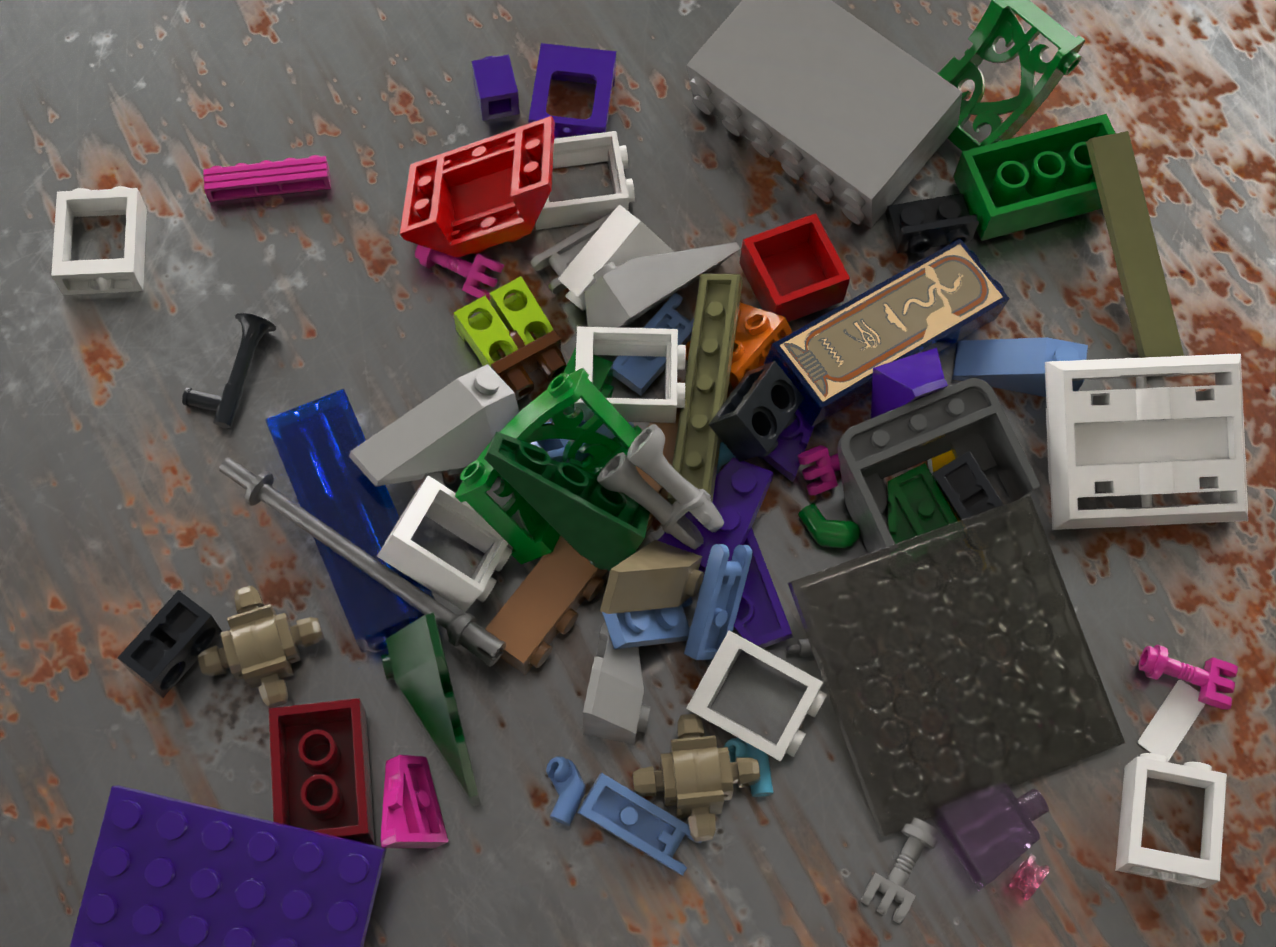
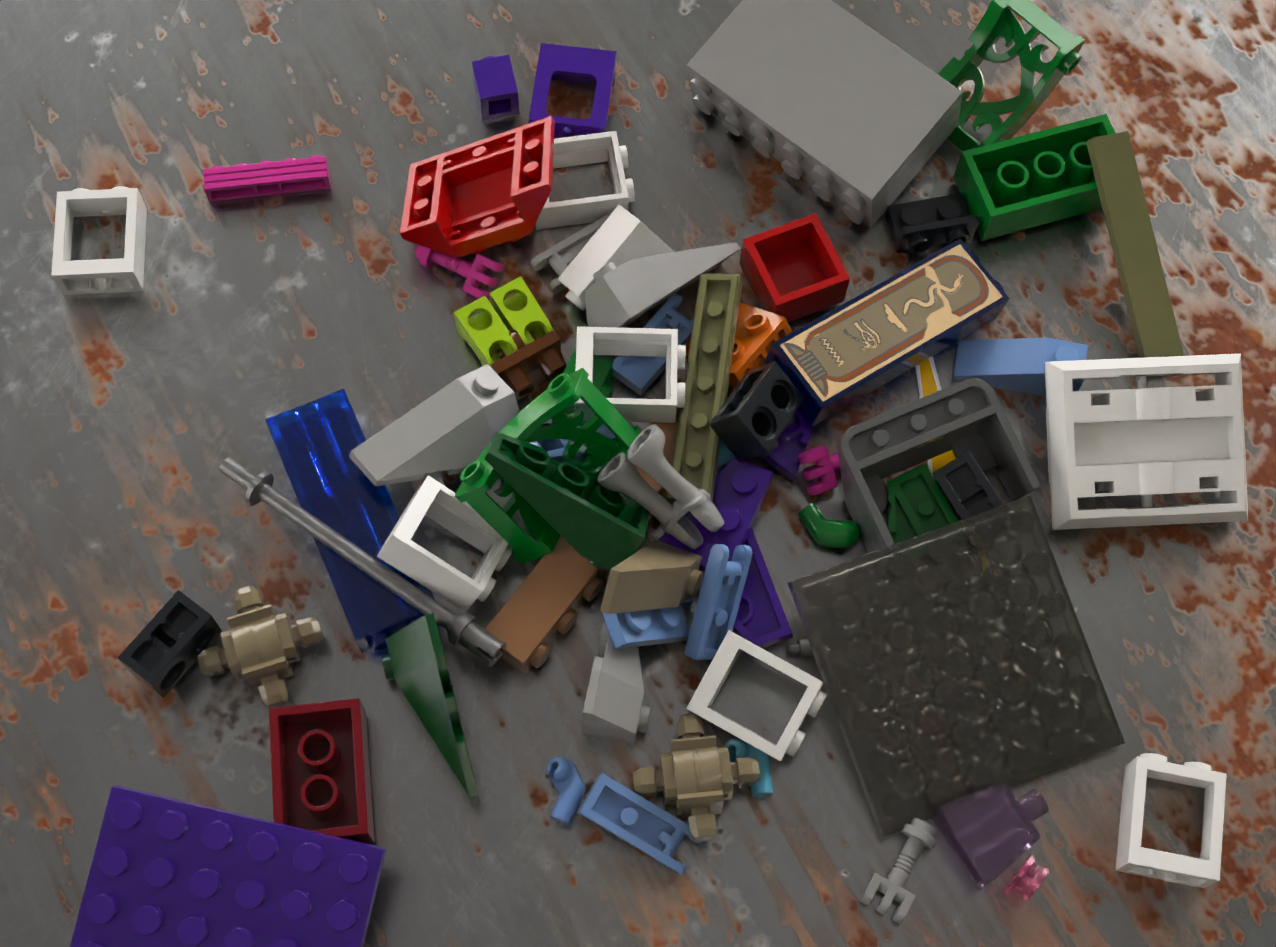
black piece [182,313,277,428] -> none
dark pink wing [380,755,448,848] -> none
dark purple slope [871,347,948,419] -> none
white sticker [1138,680,1205,762] -> none
dark pink hinge [1139,645,1238,709] -> none

